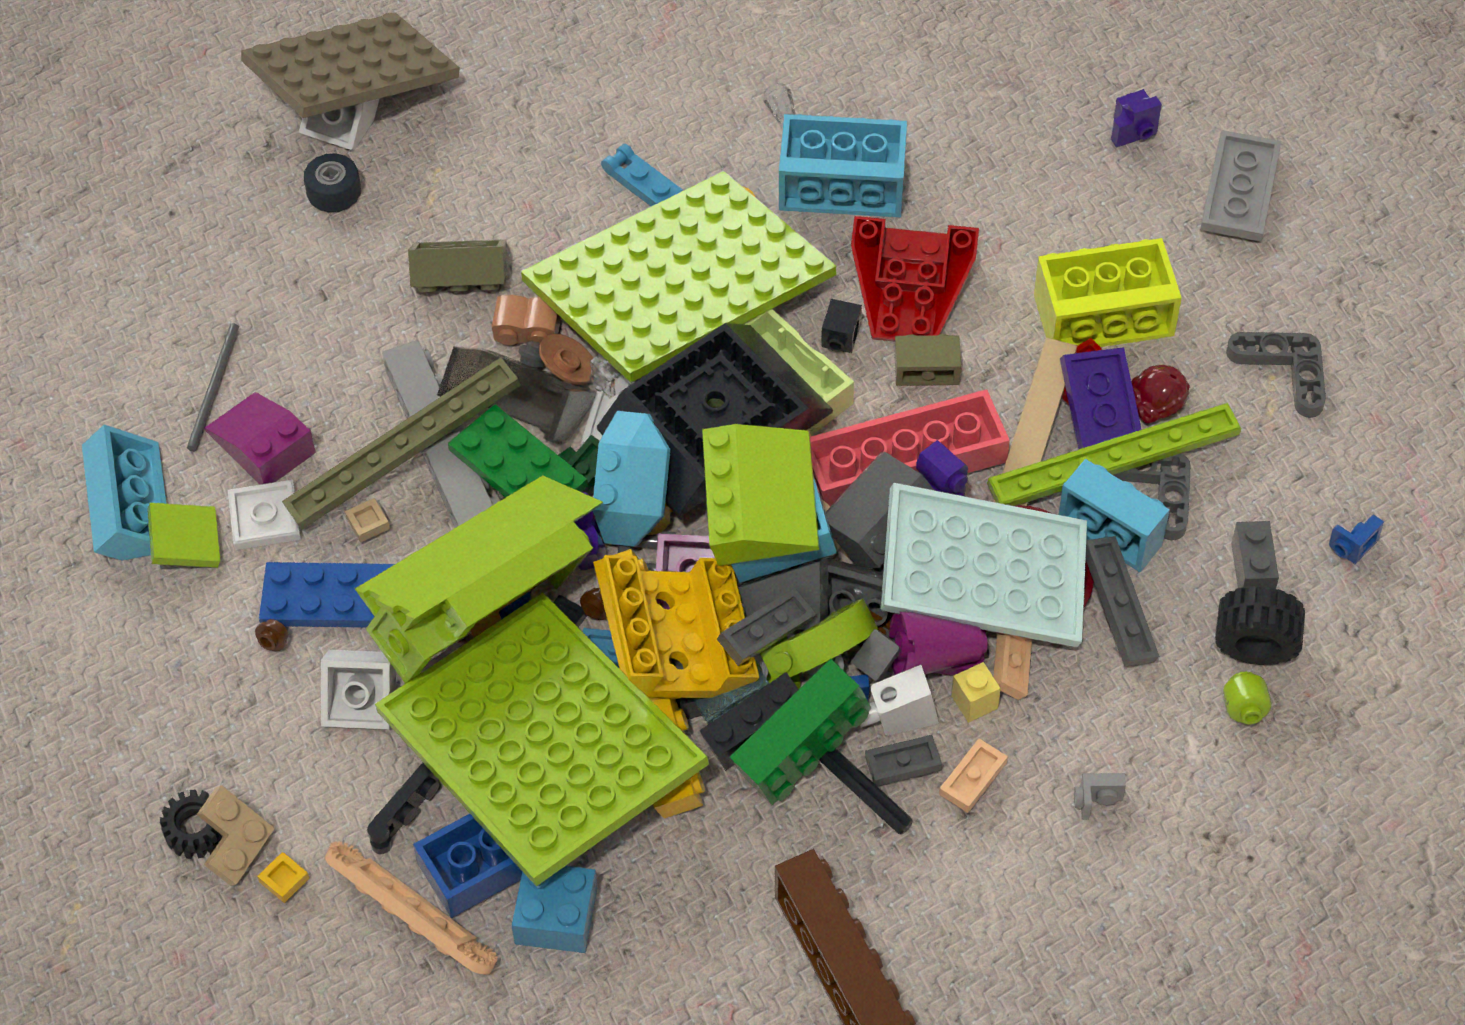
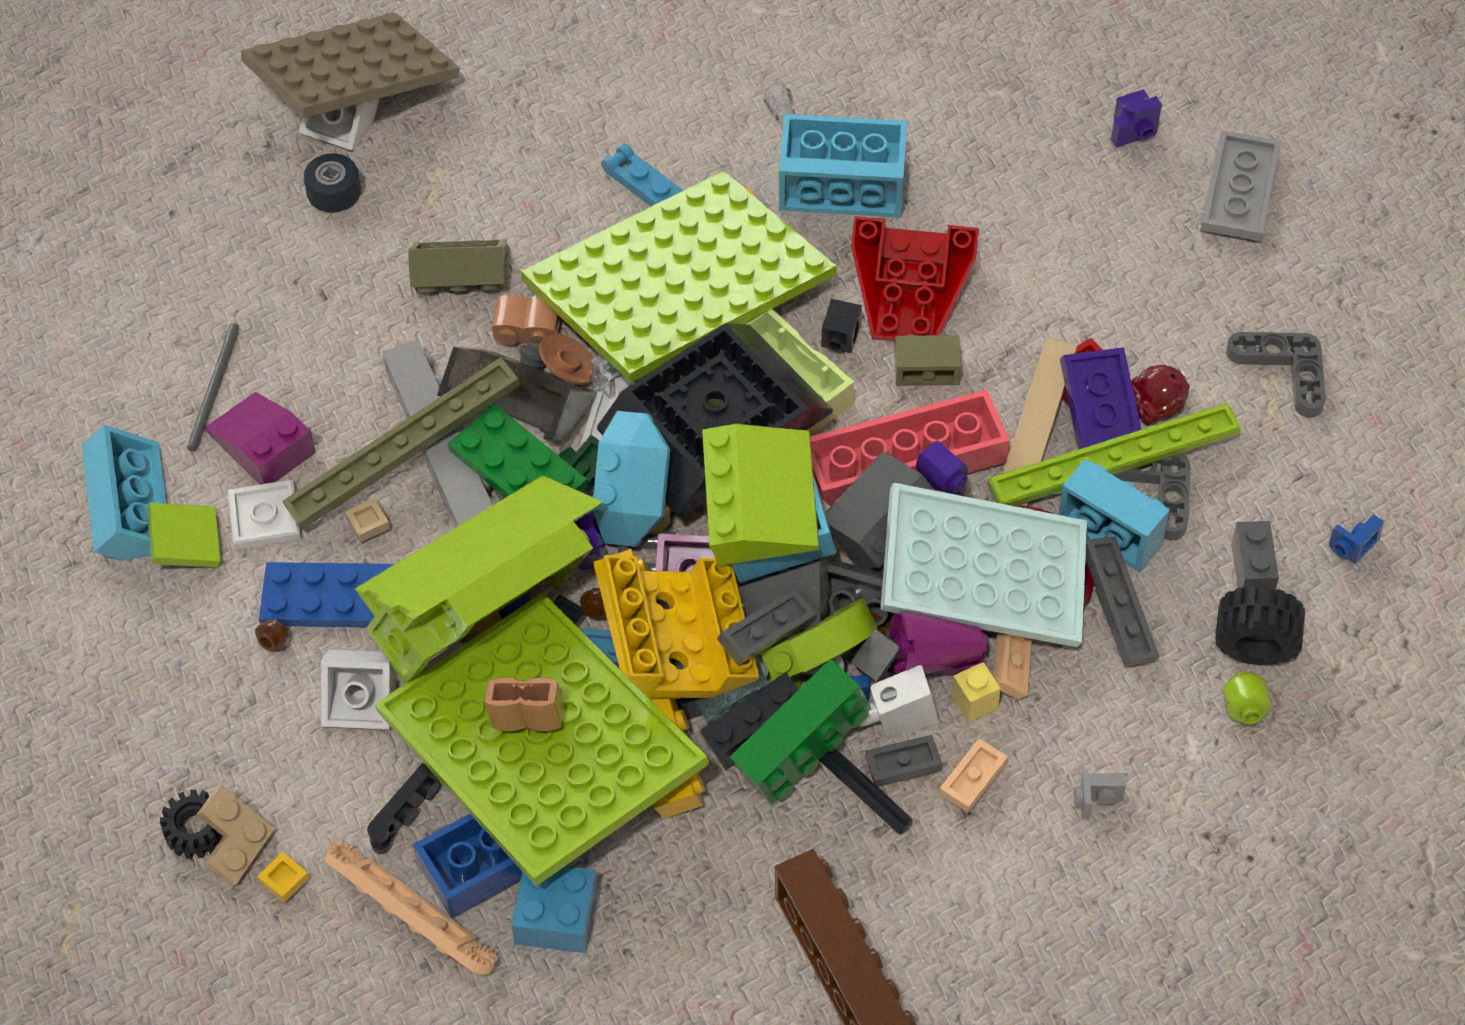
neon yellow brick [1034,238,1182,347] -> none
none -> nougat brick [484,678,564,731]

